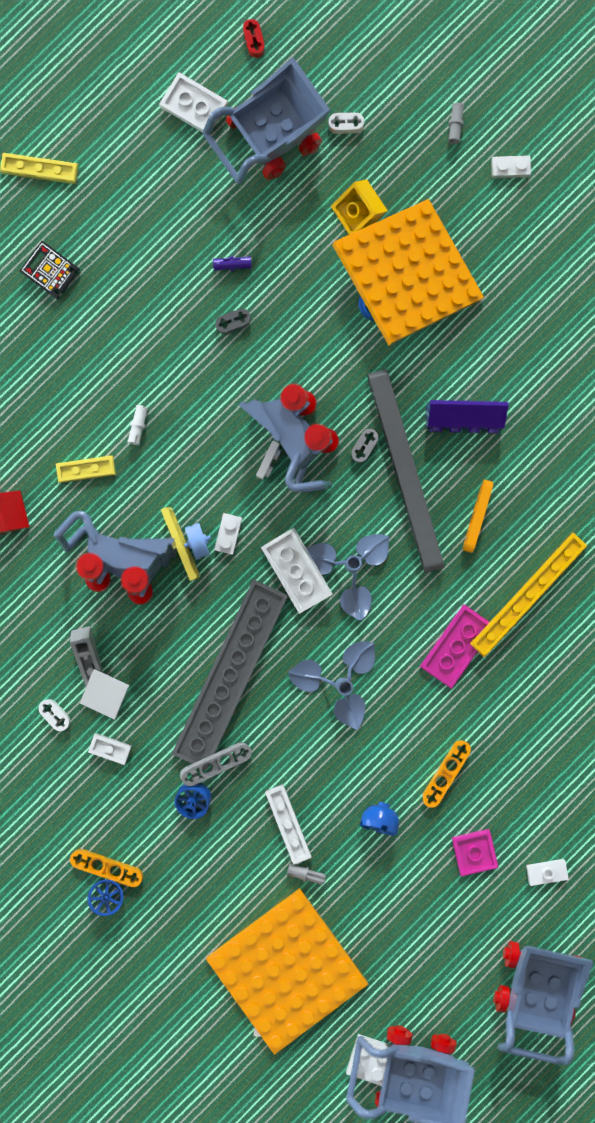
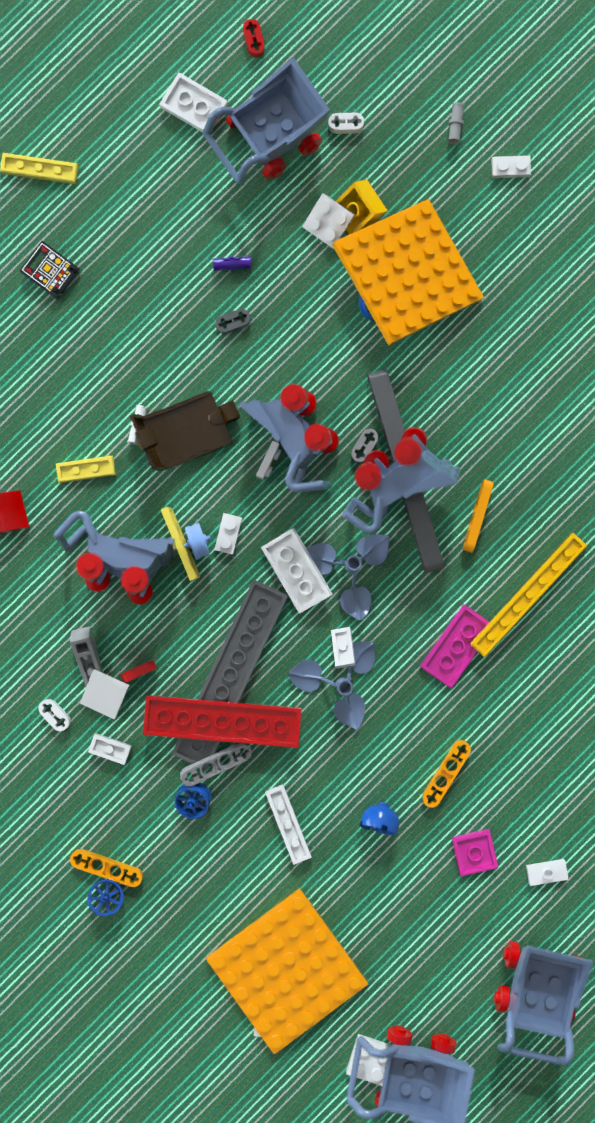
light grey axle [287,863,326,885] -> none
dark purple slope [425,400,509,434] -> none
none -> red beam [121,660,157,683]
none -> dark brown panel [130,391,240,471]
none -> red plate [143,695,302,748]
none -> white plate [302,193,355,248]
none -> white plate [331,627,356,669]
none -> sand blue piece [342,427,461,534]

